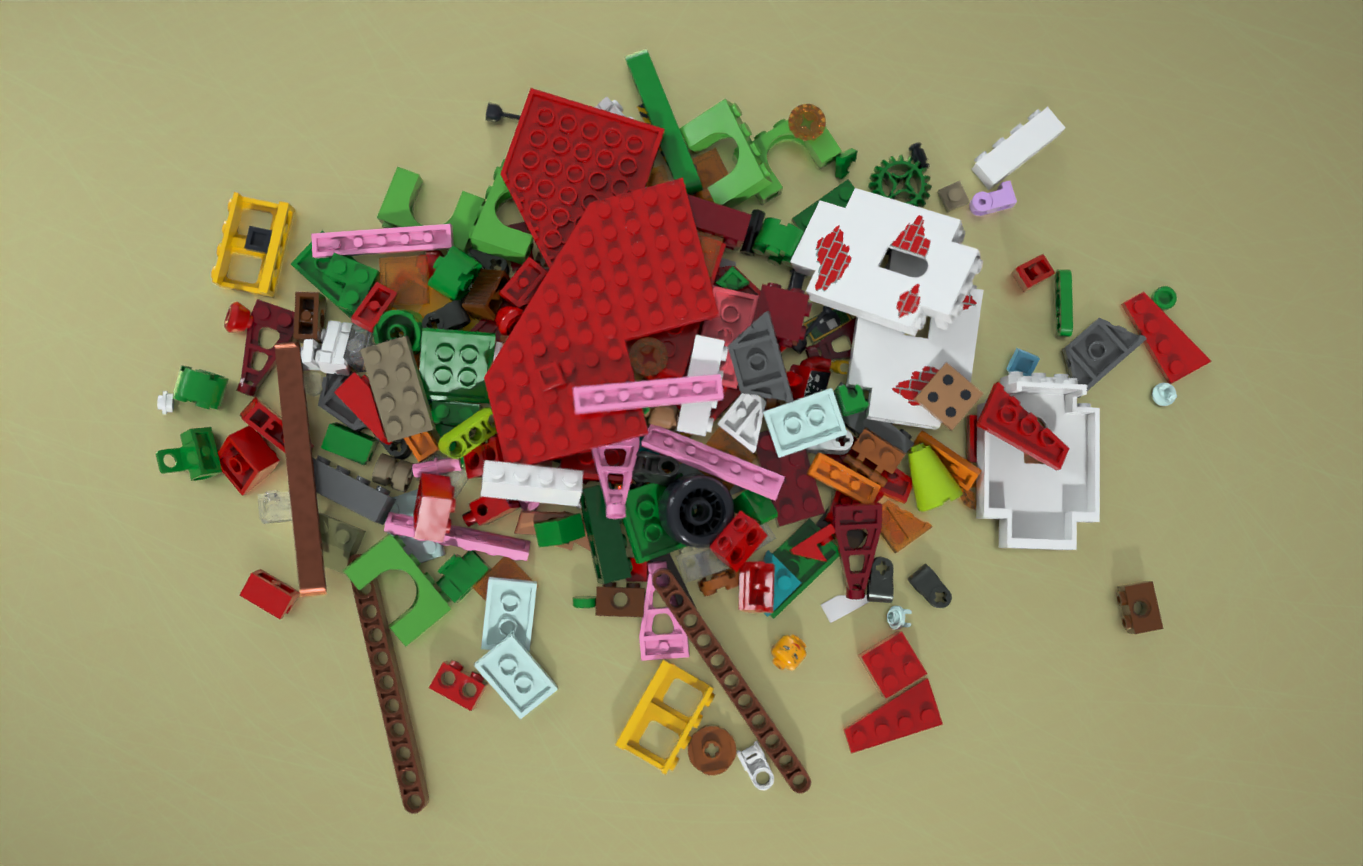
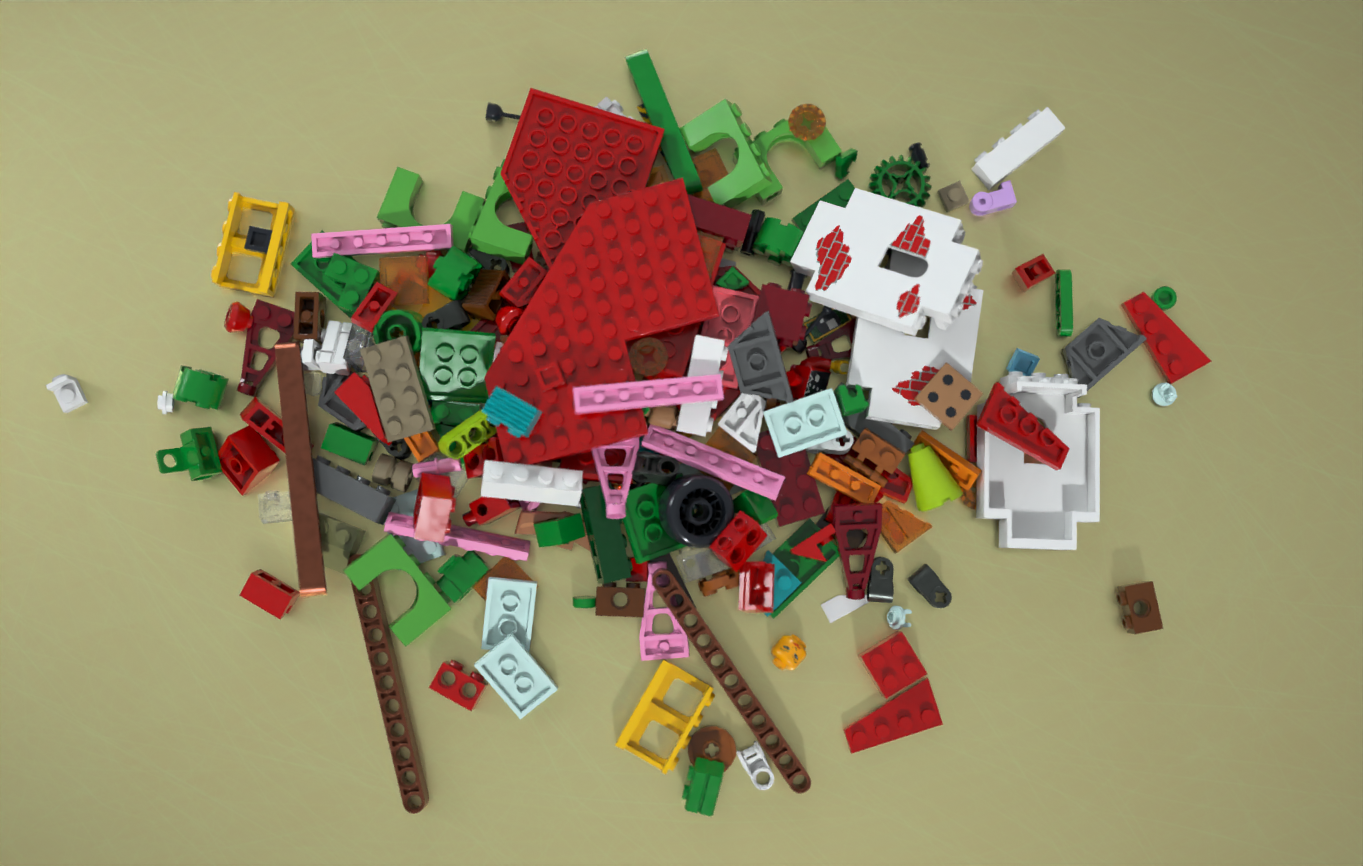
none -> white bracket [46,374,88,413]
none -> teal brick [482,386,542,438]
none -> green brick [682,757,725,817]

